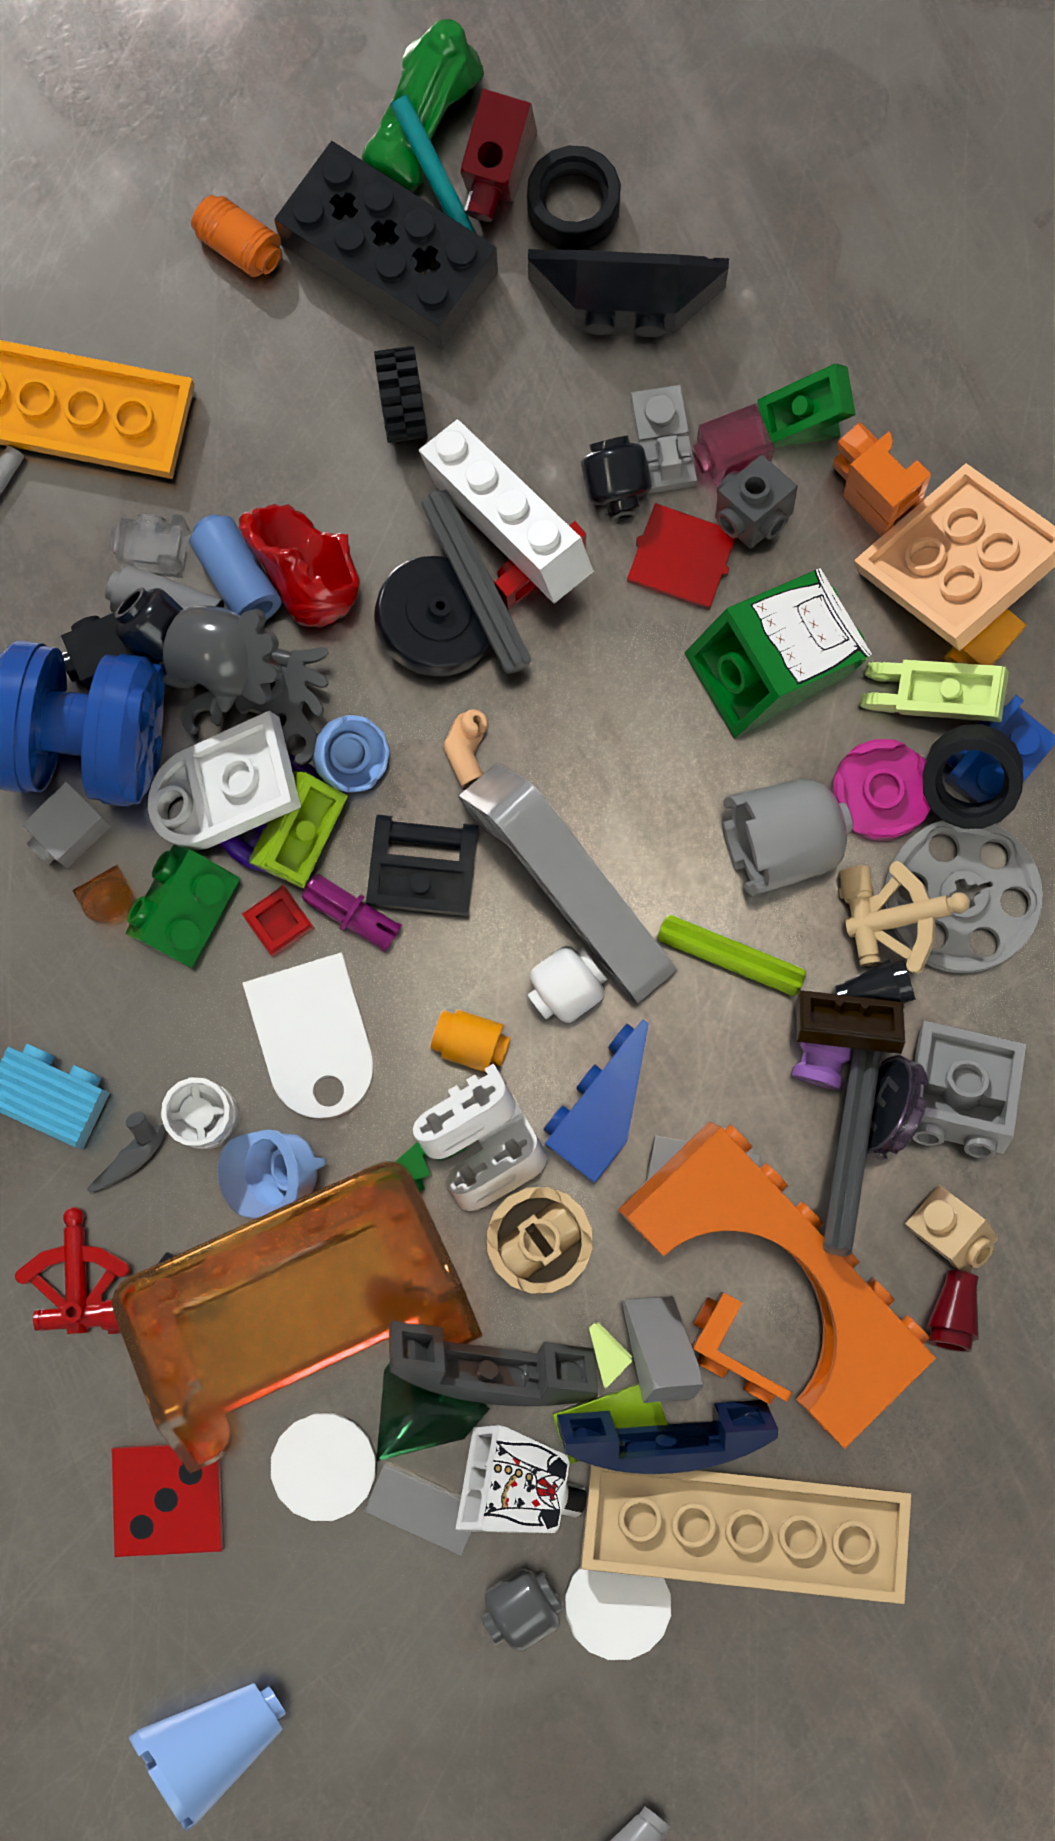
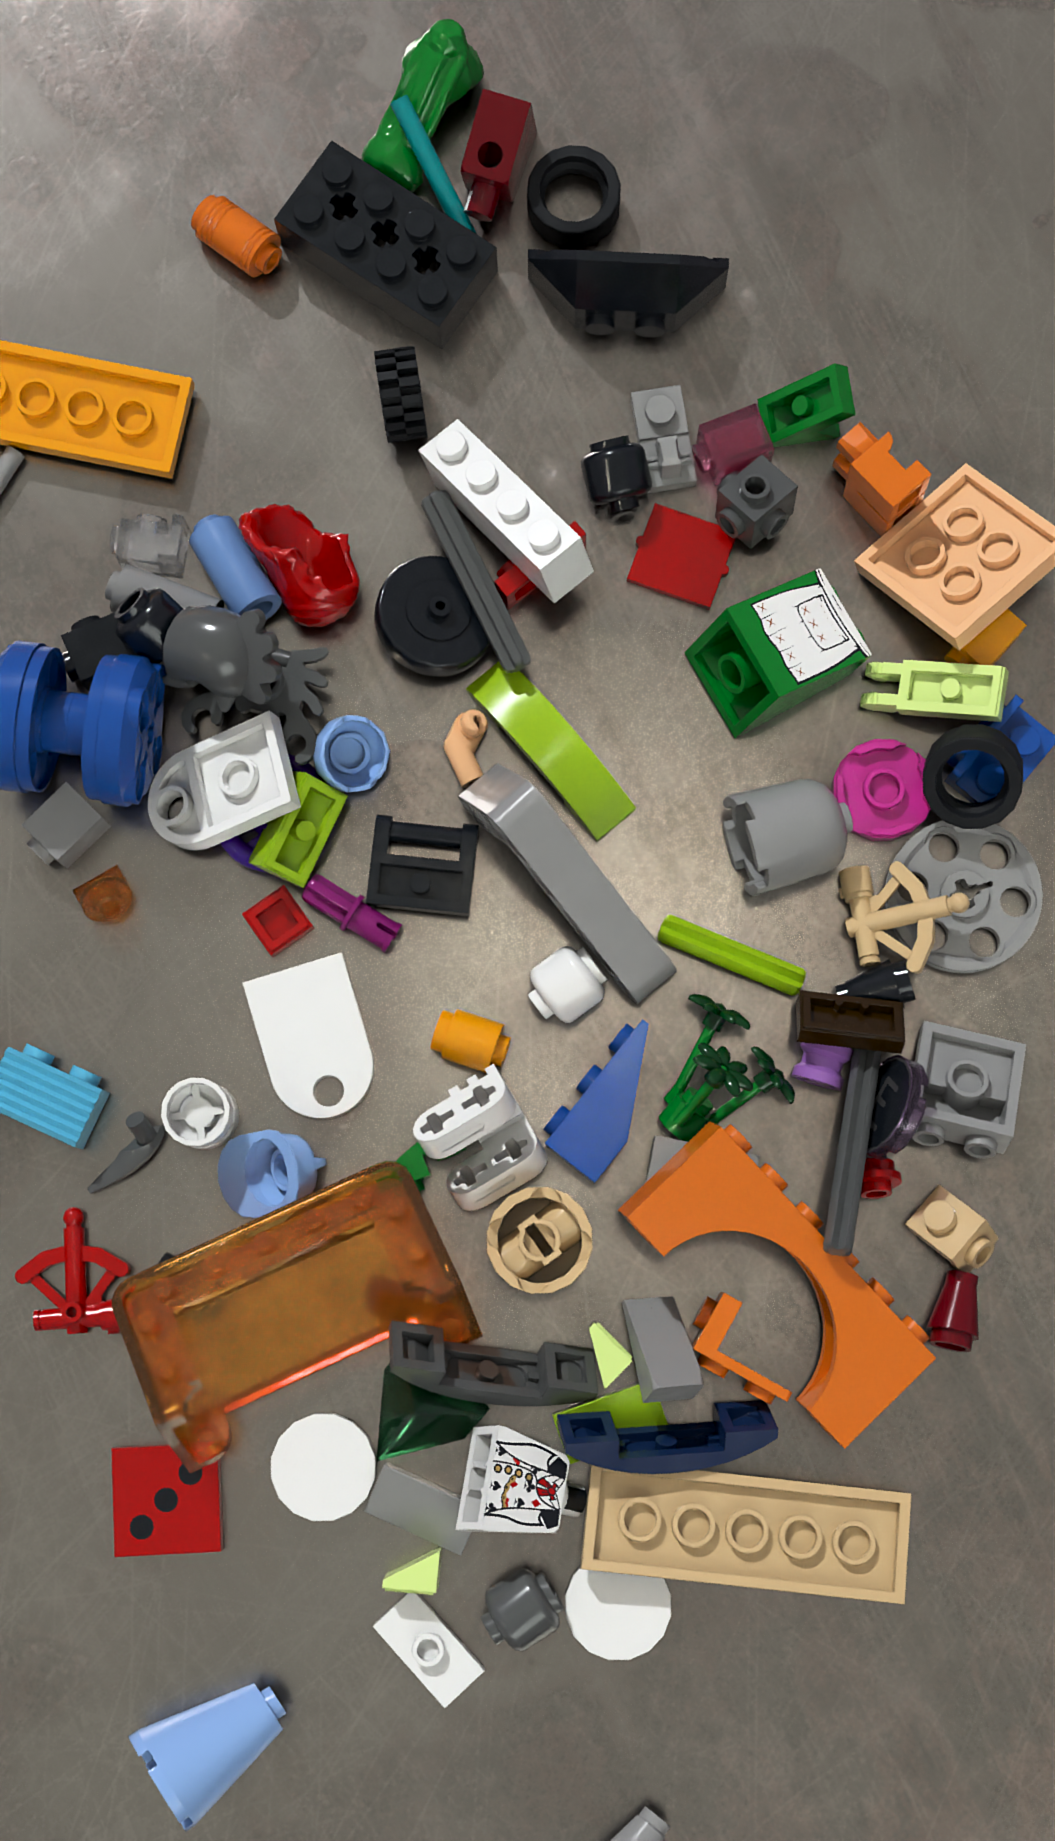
green bracket [126,845,240,968] -> none
none -> white plate [373,1593,485,1708]
none -> yellowish green slope [382,1547,442,1595]
none -> lime slope [466,661,636,842]
none -> plant [659,994,795,1142]
none -> red plate [861,1158,902,1199]

